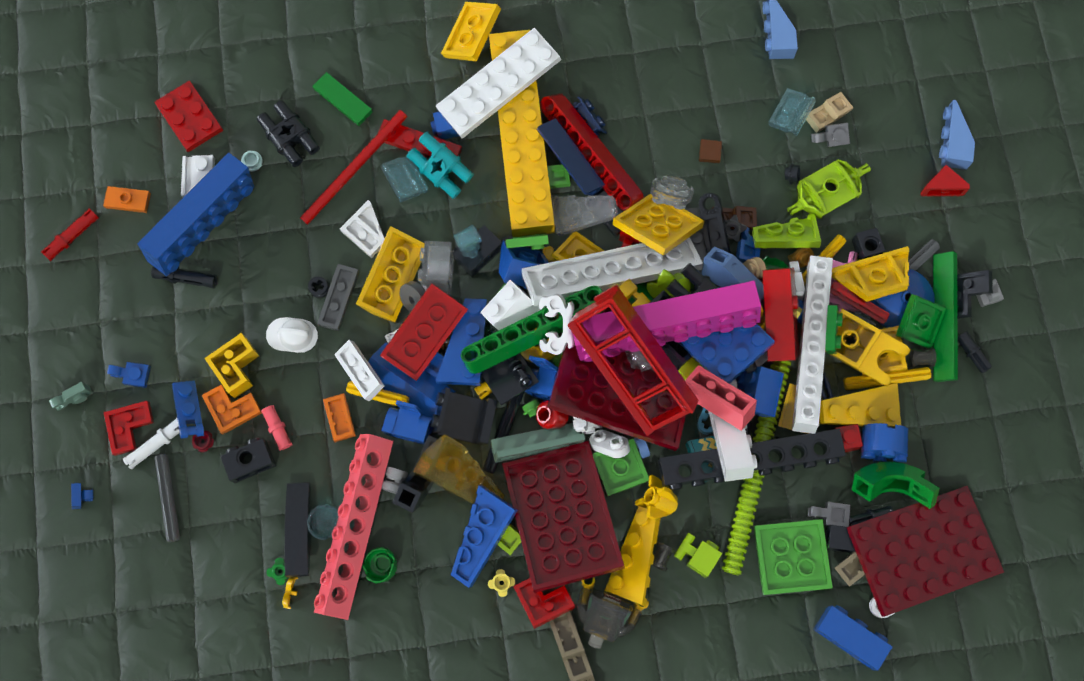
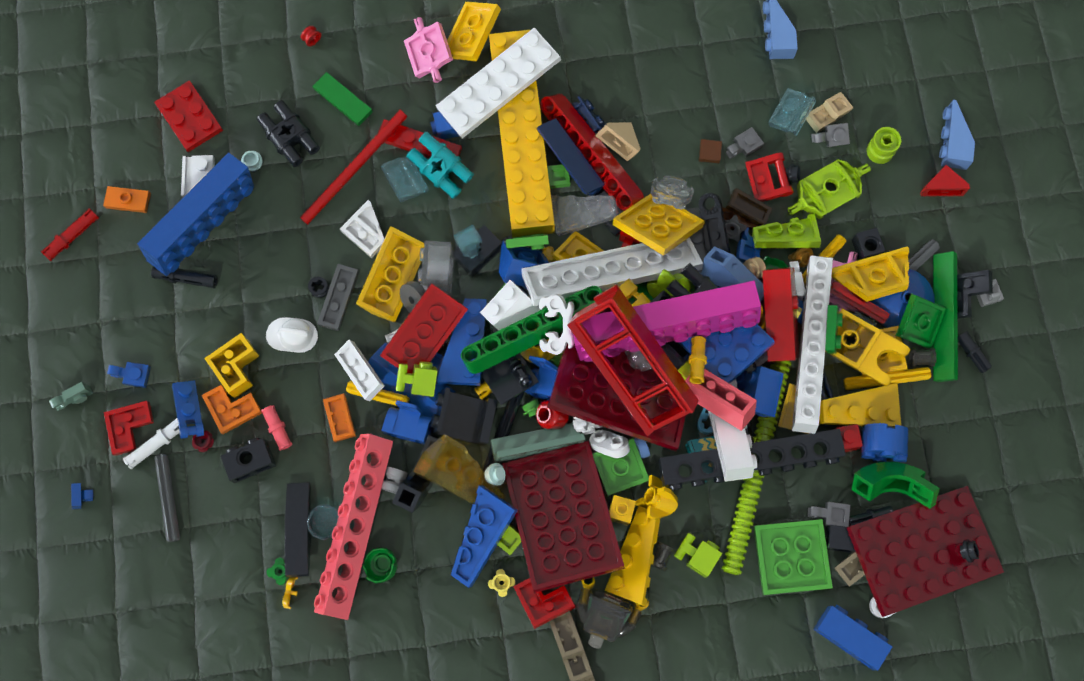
none -> red bush [301,25,321,47]
none -> lime brick [395,361,438,397]
none -> bright pink plate [404,17,453,83]
none -> light aqua plate [485,463,505,486]
none -> tan slope [595,122,640,161]
none -> yellow brick [609,495,636,525]
none -> yellow pin [688,336,707,384]
none -> flat silver plate [725,127,764,159]
none -> dark brown tile [726,188,773,226]
none -> red plate [745,152,794,202]
none -> lime wheel [866,127,902,164]
none -> black plate [960,539,979,563]

